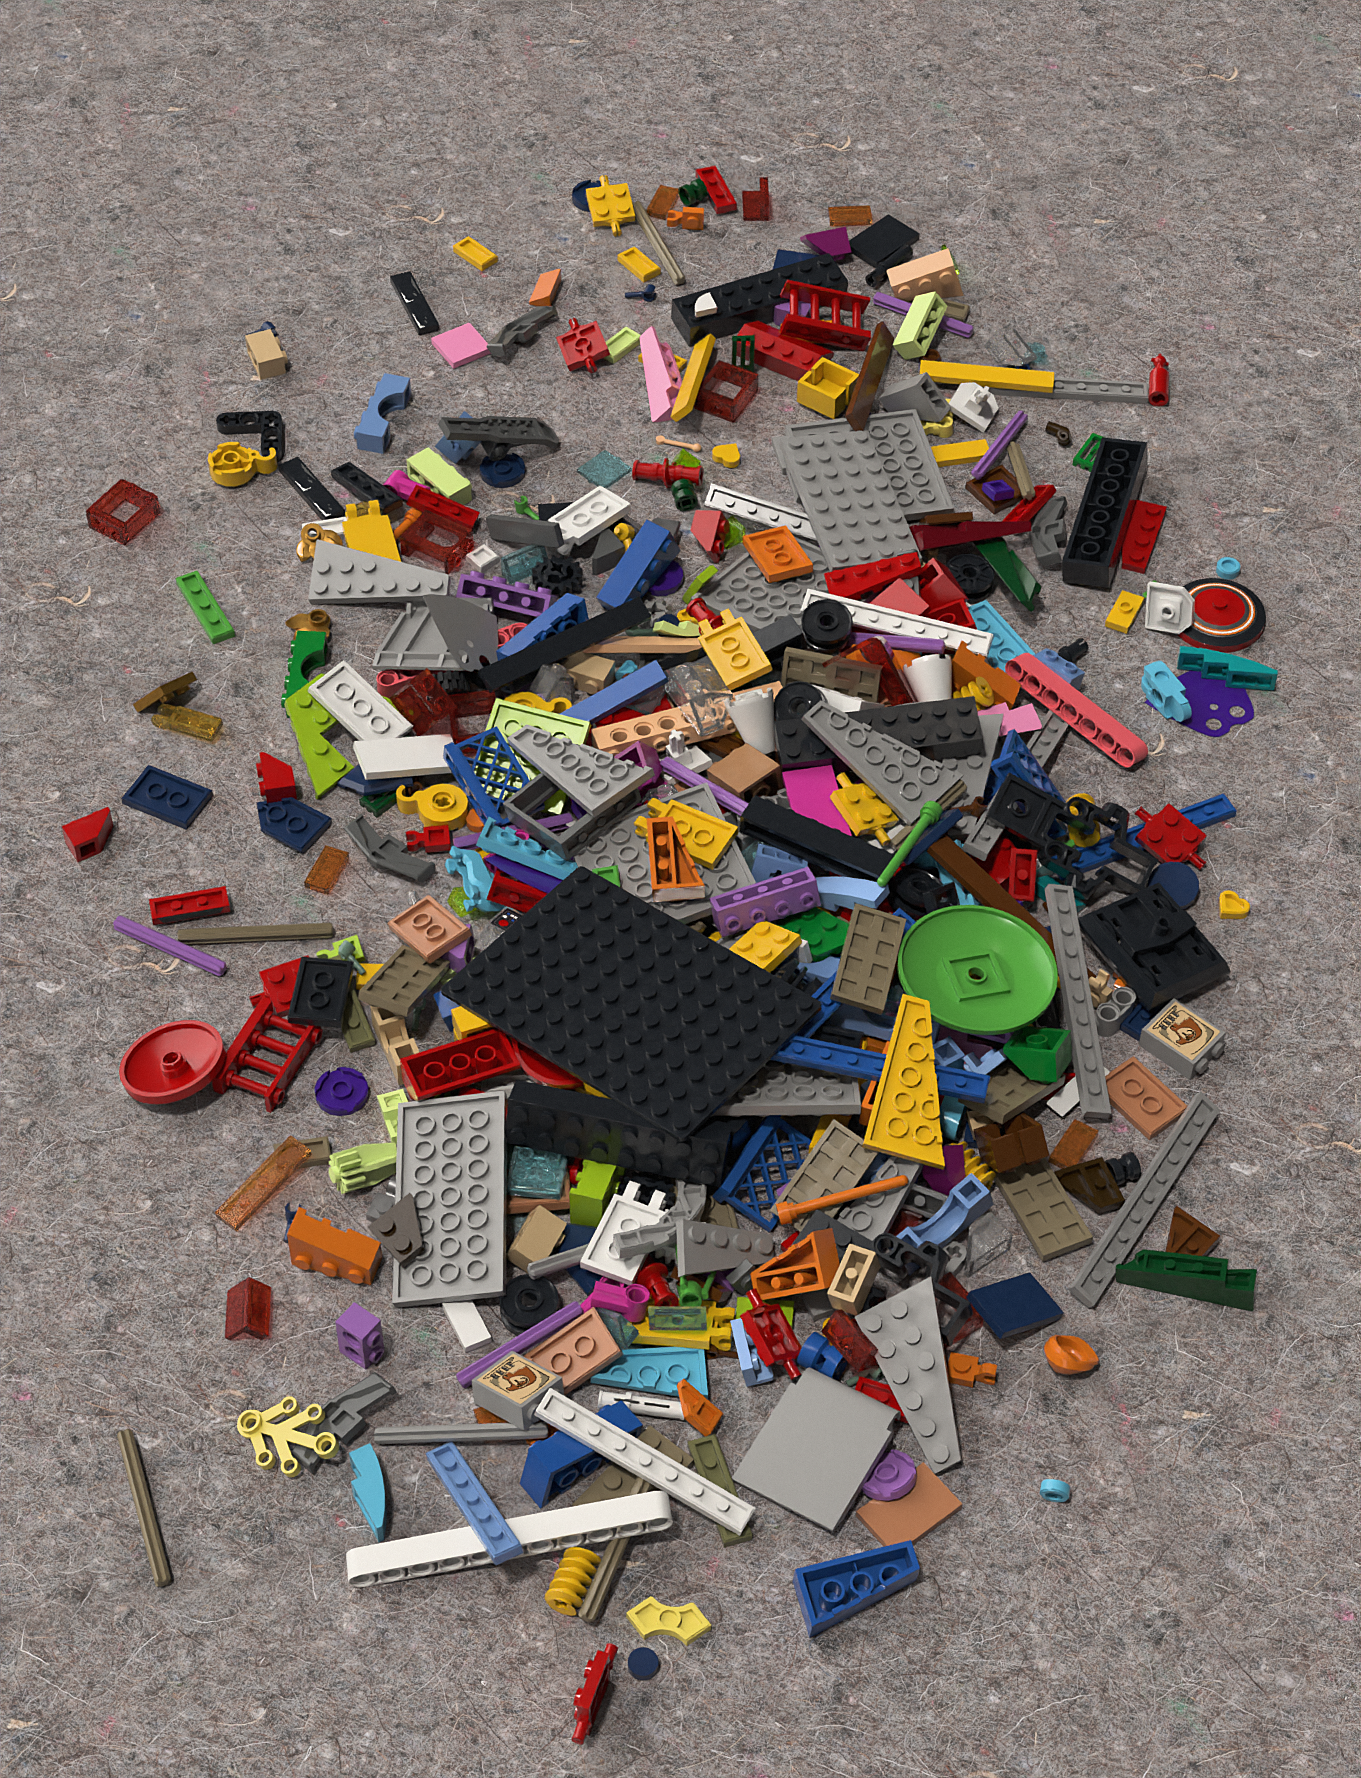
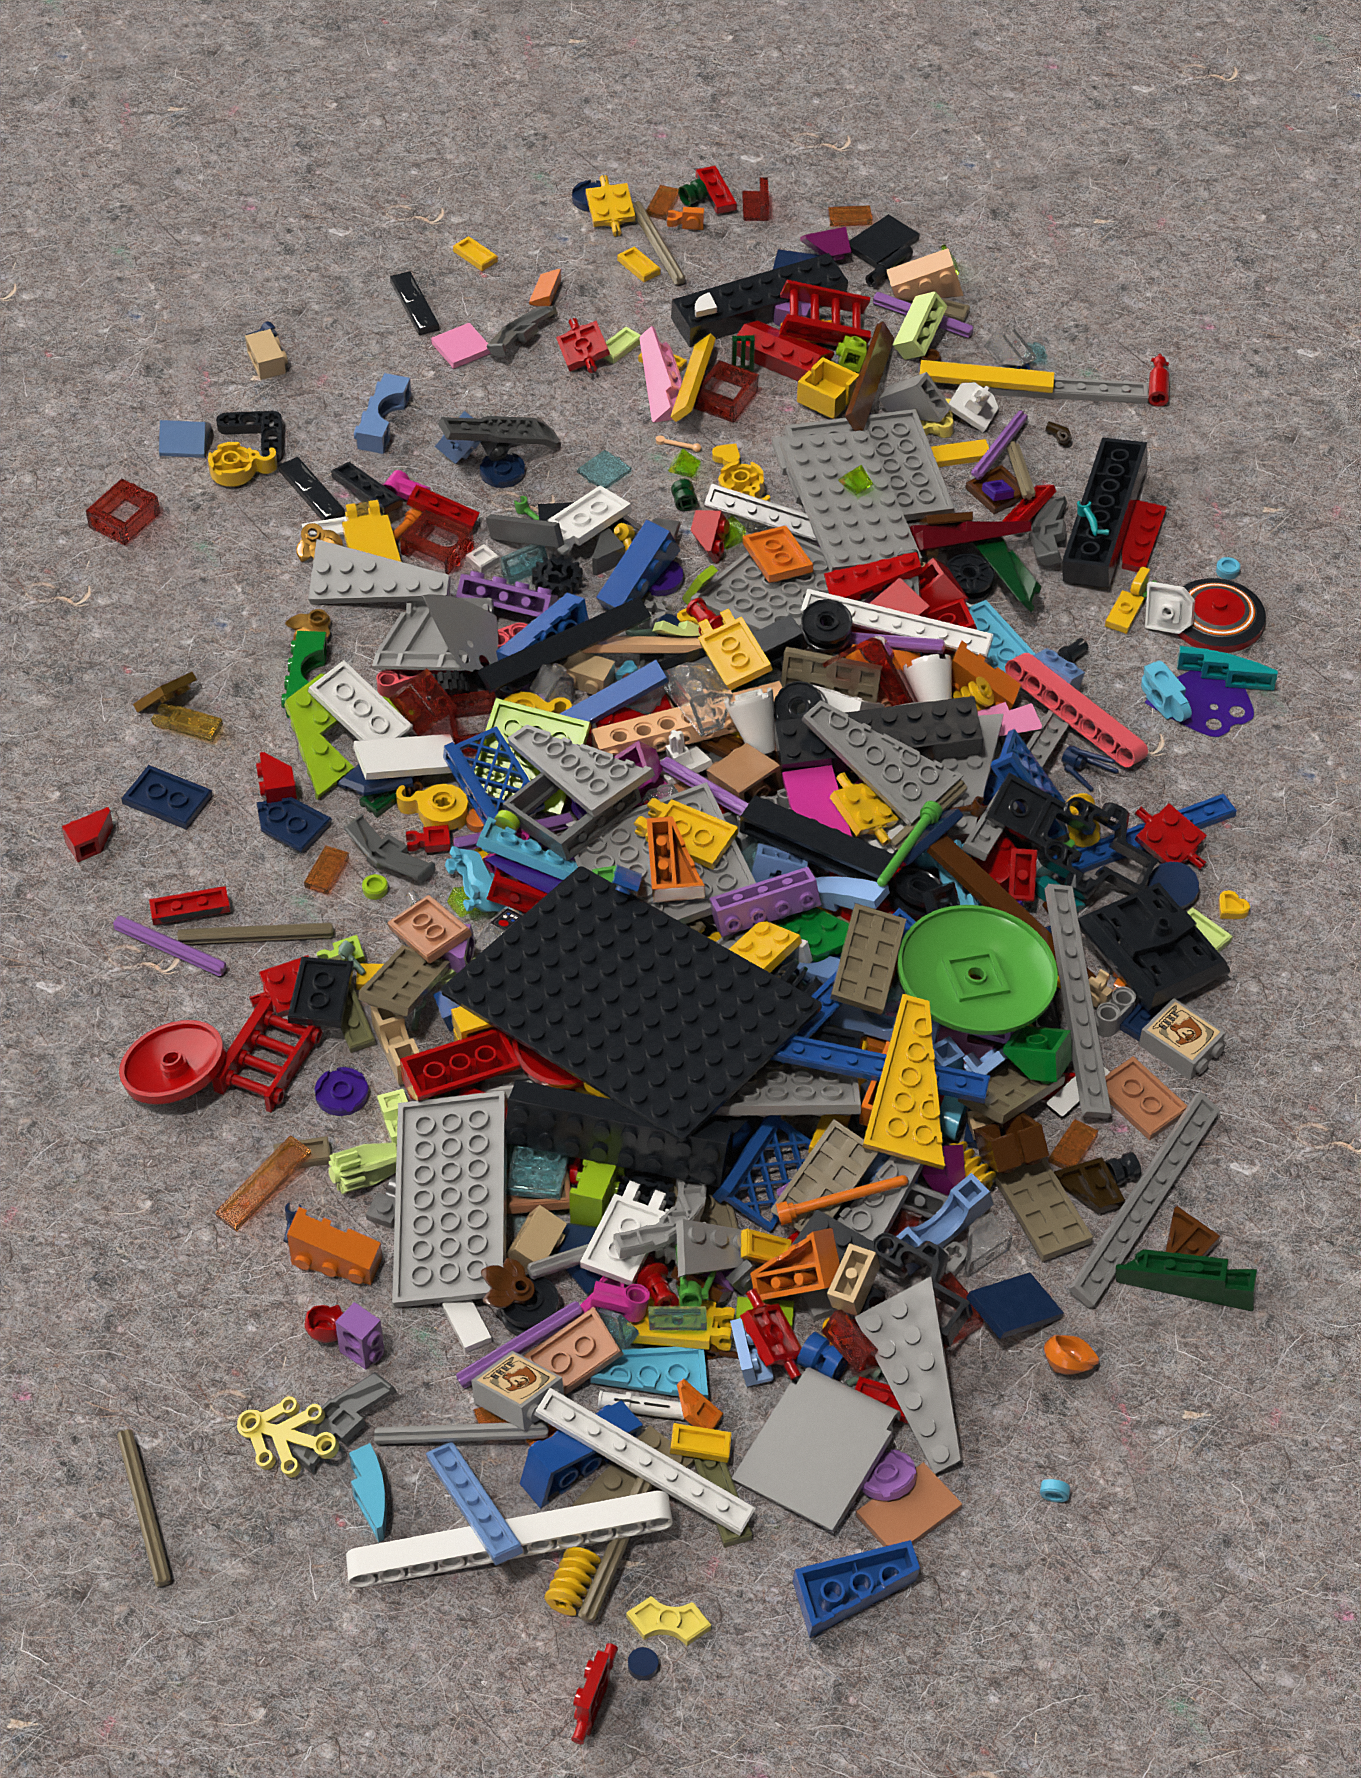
bright green tile [175,571,235,645] -> none
clear red panel [225,1277,271,1340] -> none
wing [368,1193,425,1268] -> none
yellowish green brick [406,447,472,505] -> none
dark blue hand [625,284,657,302] -> none
red piece [632,458,704,488] -> none
orange plate [947,1352,997,1388] -> none
green tile [1072,433,1105,472] -> none
none -> medium blue slope [159,420,211,458]
none -> red hair [304,1305,343,1344]
none -> lime tile [362,874,388,900]
none -> reddish brown plate [481,1258,535,1308]
none -> lime tile [494,810,520,831]
none -> blue slope [611,865,642,895]
none -> yellow tile [670,1423,732,1463]
none -> yellow piece [718,461,771,502]
none -> yellow tile [741,1228,791,1264]
none -> lime brick [835,335,867,373]
none -> clear neon green slope [838,465,873,495]
none -> dark blue plant [1061,745,1119,791]
none -> teal piece [1077,501,1109,536]
none -> yellow tile [1130,566,1150,596]
none -> yellowish green tile [1188,907,1233,952]

